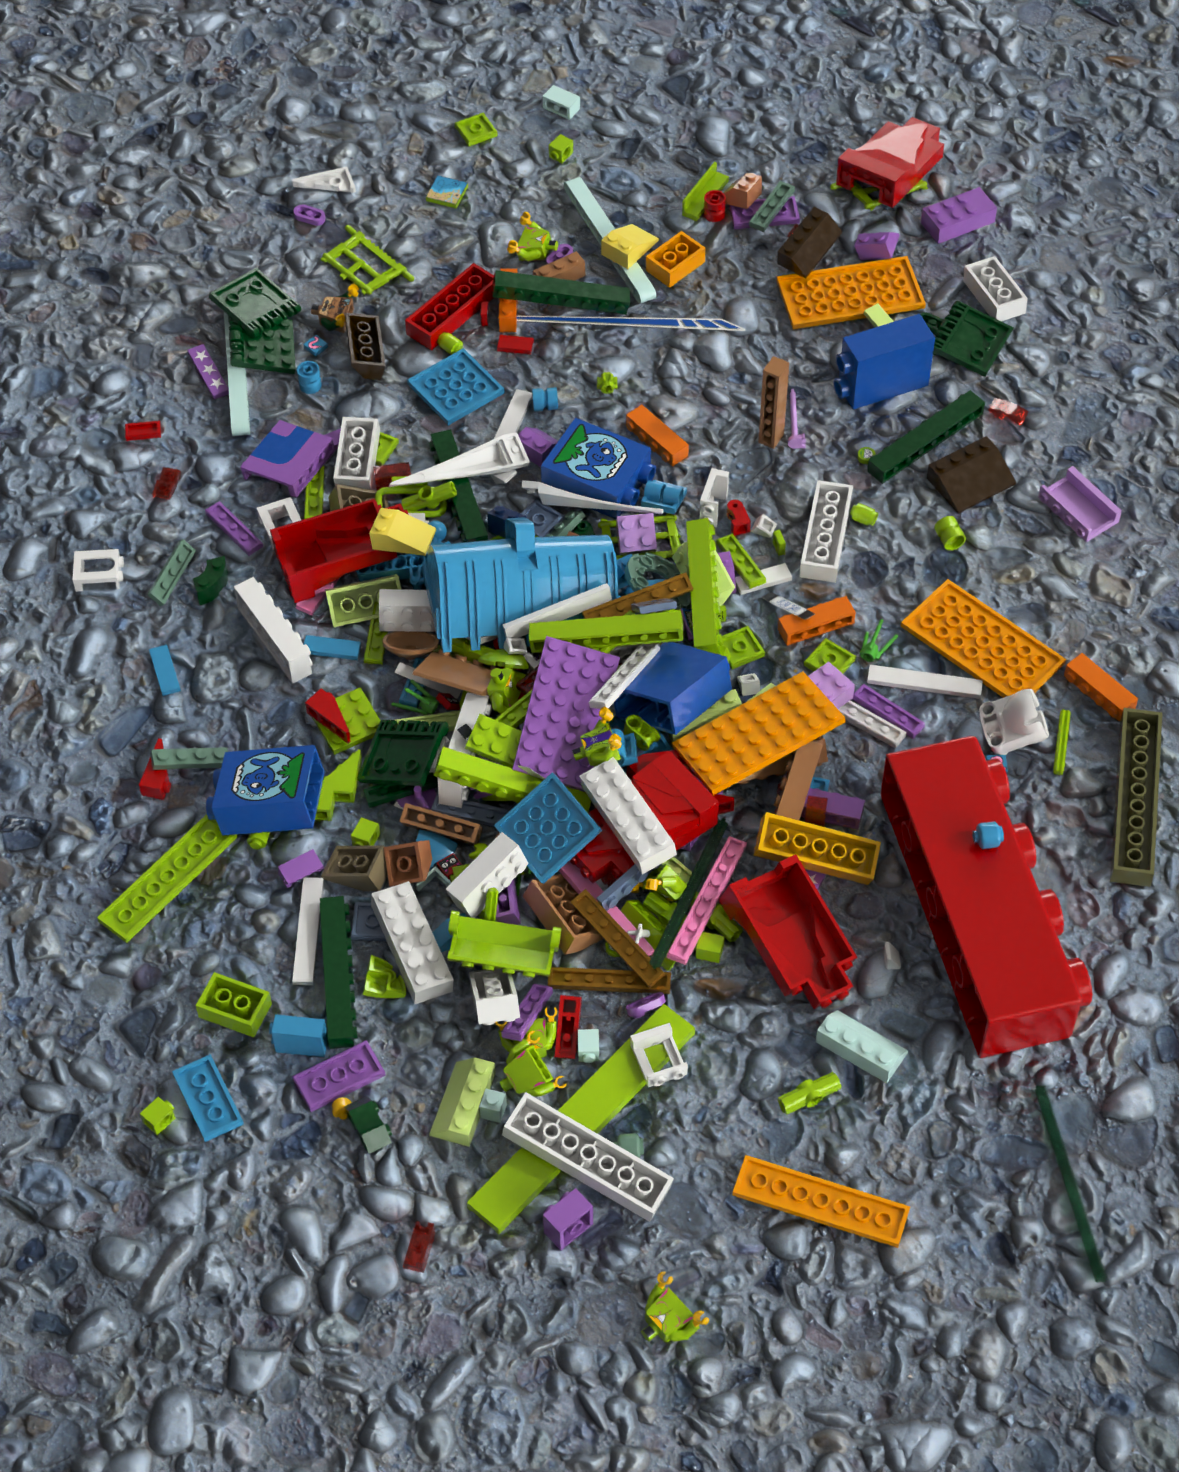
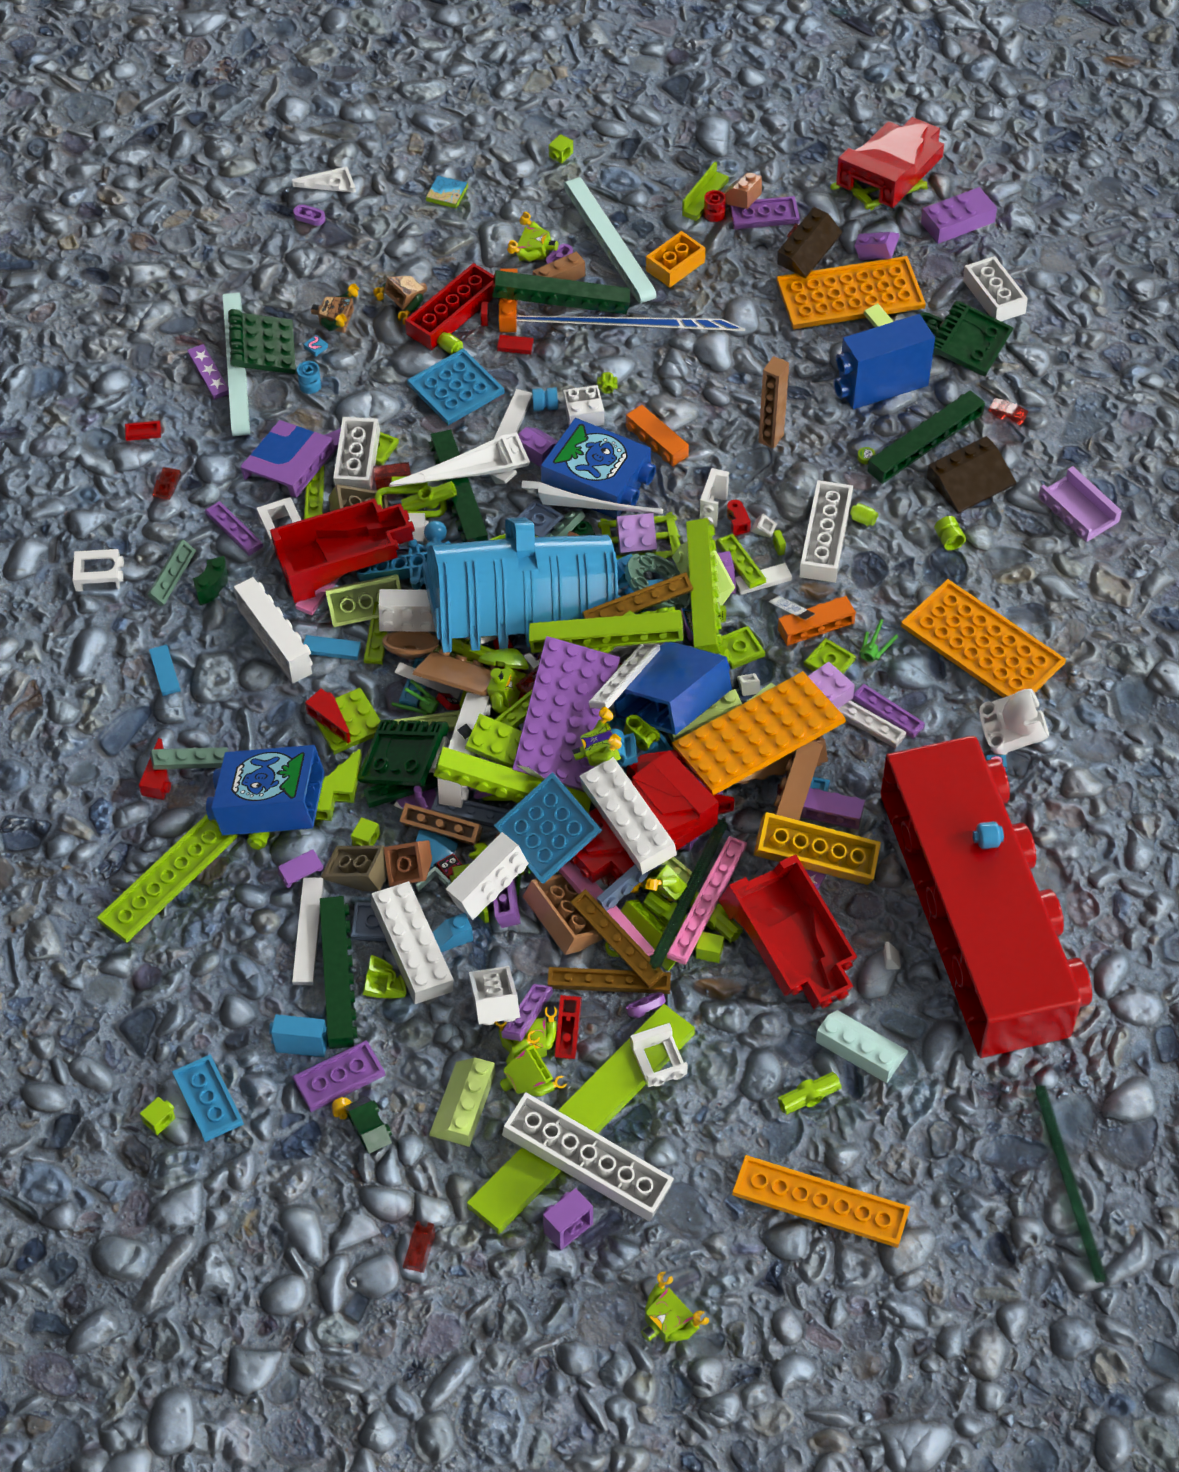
lime brick [195,972,272,1038] -> none
dark green hinge [208,268,301,339] -> none
lime piece [320,225,414,295] -> none
dark brown slope [345,312,385,380] -> none
light yellow slope [369,508,436,556] -> none
lime piece [447,910,561,978] -> none
lime tile [455,113,498,146] -> none
light aqua brick [479,1088,507,1123] -> none
lime axle [484,887,499,921] -> none
dark blue brick [487,506,526,538] -> none
white tile [503,583,612,638] -> none
white slope [503,638,528,654] -> none
light aqua brick [543,85,580,120] -> none
light aqua brick [578,1029,599,1063] -> none
light yellow slope [601,224,659,269] -> none
sand green head [613,1133,644,1158] -> none
white bar [627,924,650,944] -> none
sand blue tile [631,598,677,614] -> none
dark azure plate [641,480,687,515] -> none
sand green plate [749,181,795,232] -> none
lavender piece [788,389,806,449] -> none
clear red slope [805,795,828,827] -> none
white tile [867,665,983,699] -> none
lime axle [1053,709,1071,775] -> none
orange brick [1064,653,1138,722] -> none
olive brick [1110,708,1162,887] -> none
none -> torso [373,276,427,325]
none -> white slope [563,385,604,426]

